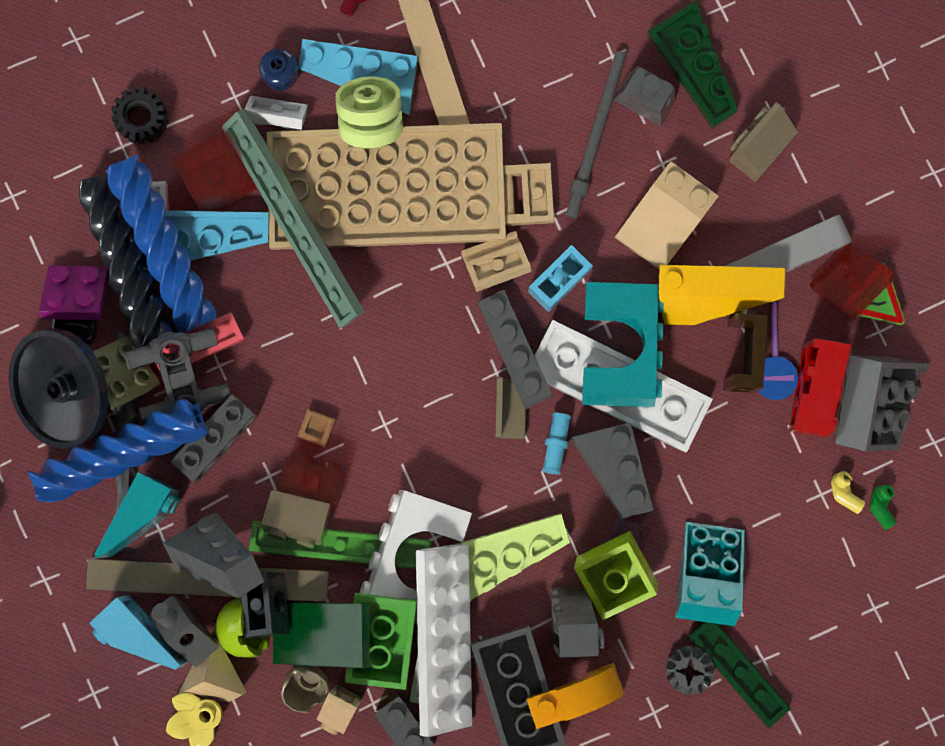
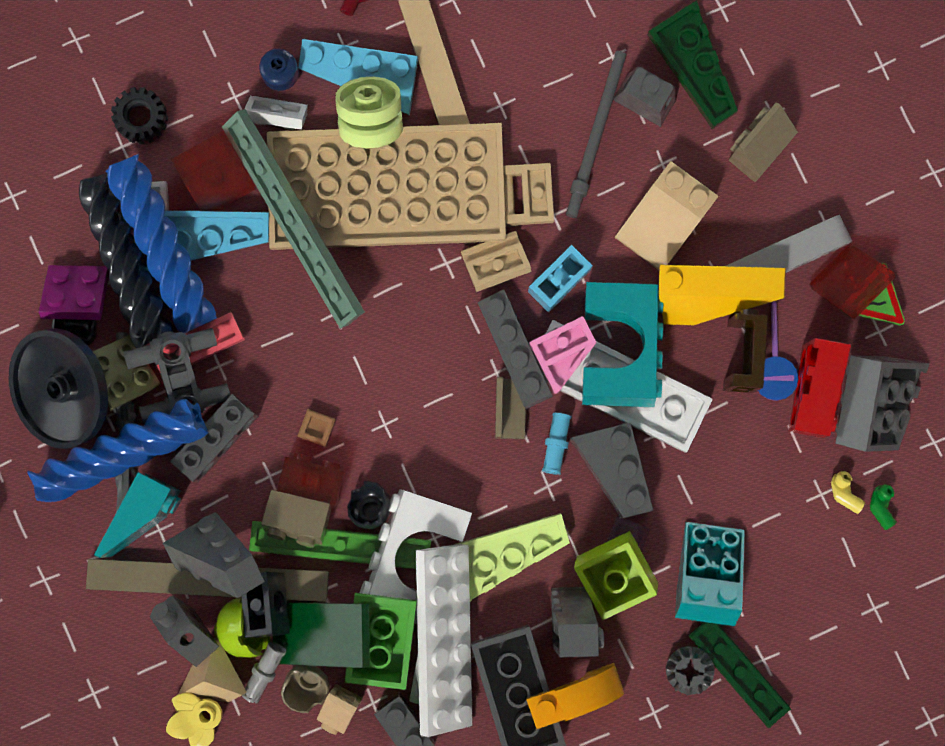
medium azure slope [90,595,189,670] -> none
none -> light grey pin [242,642,286,703]
none -> black hair [347,481,391,529]
none -> bright pink wing [529,316,596,395]

